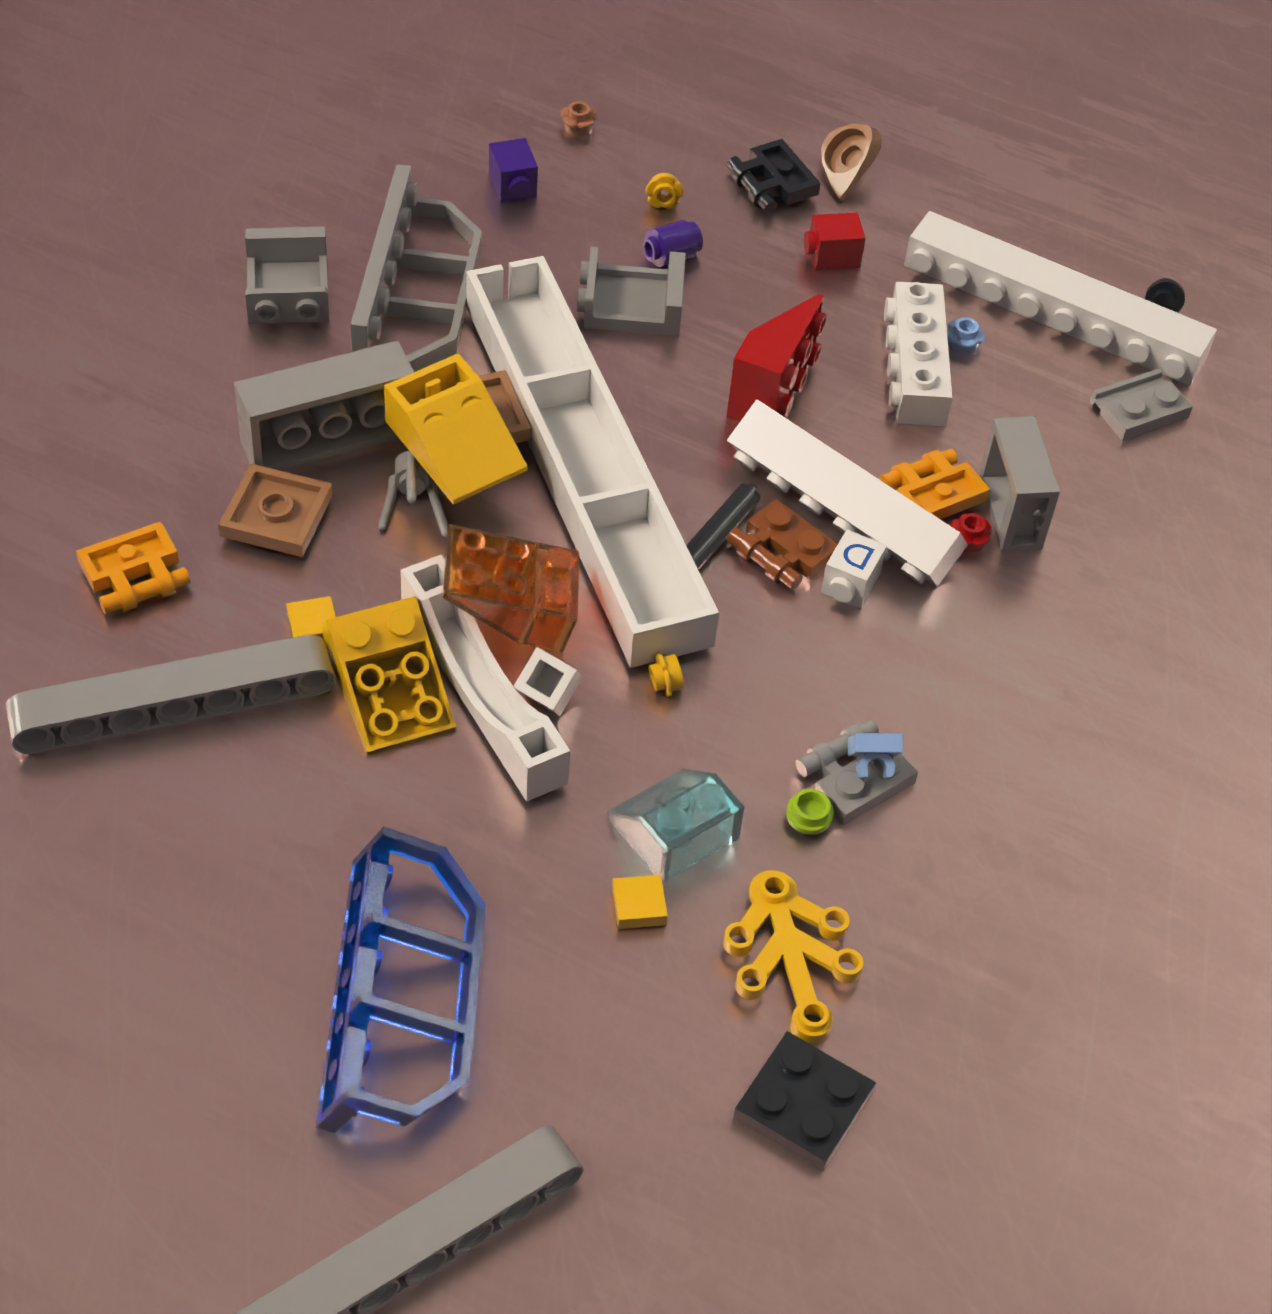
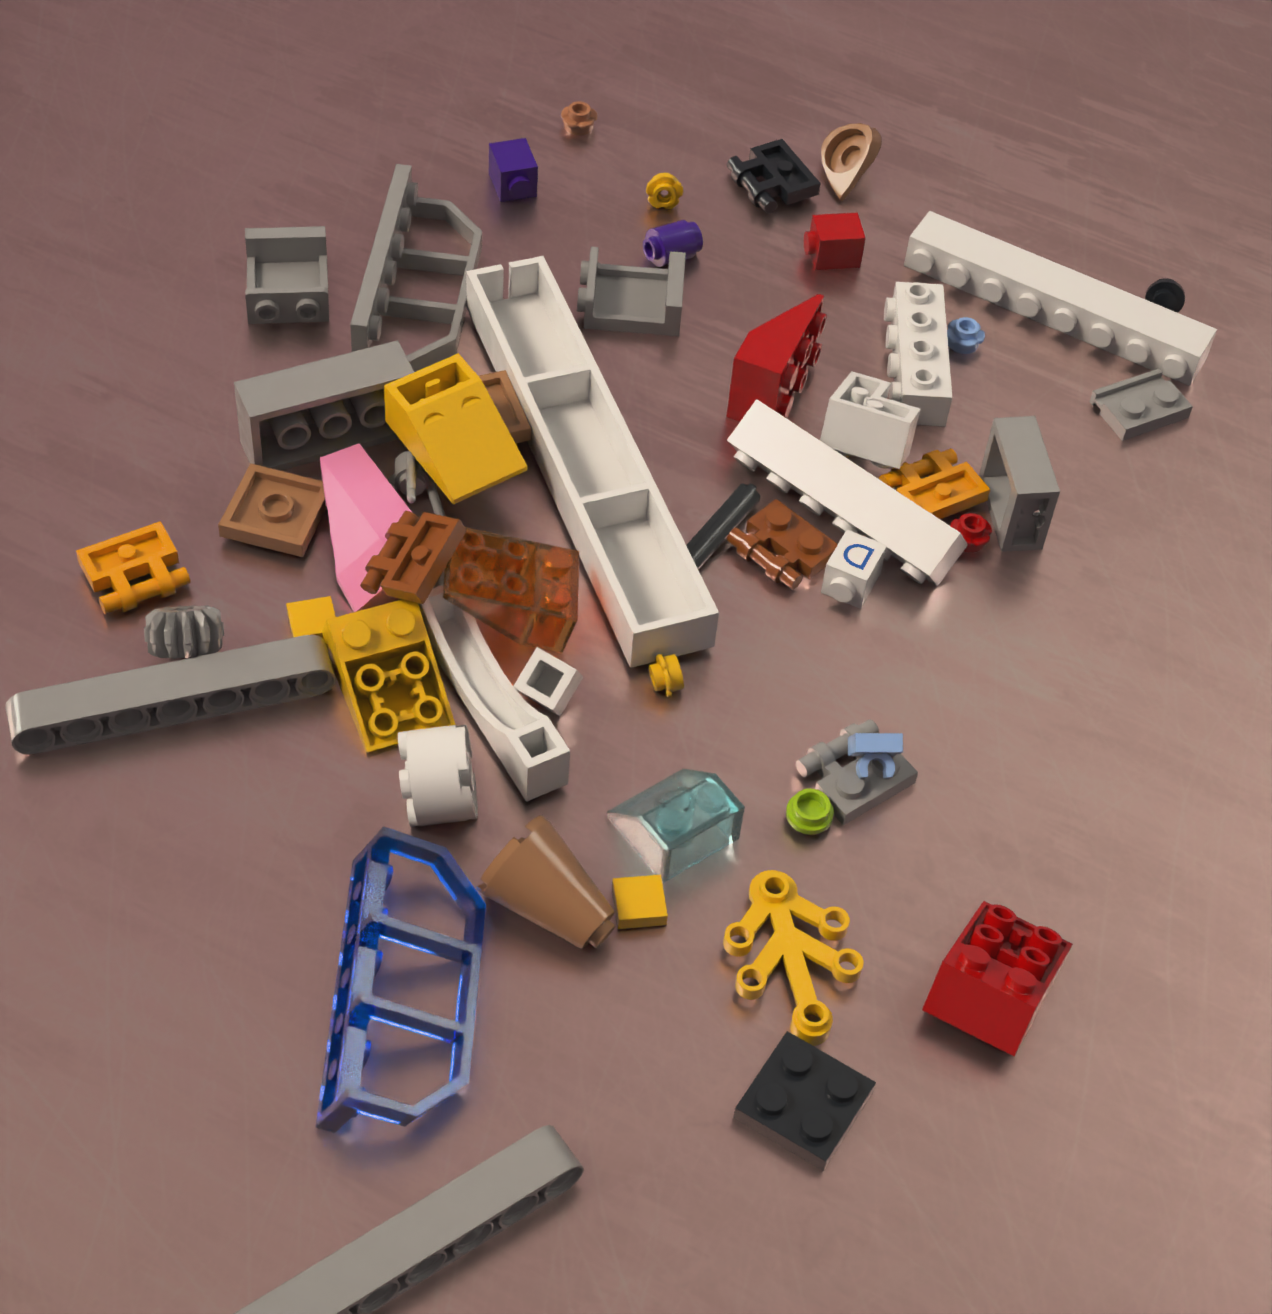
none -> light grey gear [144,605,224,659]
none -> bright pink wedge [320,443,412,612]
none -> dark orange plate [360,511,467,604]
none -> white brick [398,725,478,827]
none -> medium nougat cone [477,815,616,949]
none -> white brick [820,371,921,469]
none -> red slope [922,901,1073,1057]

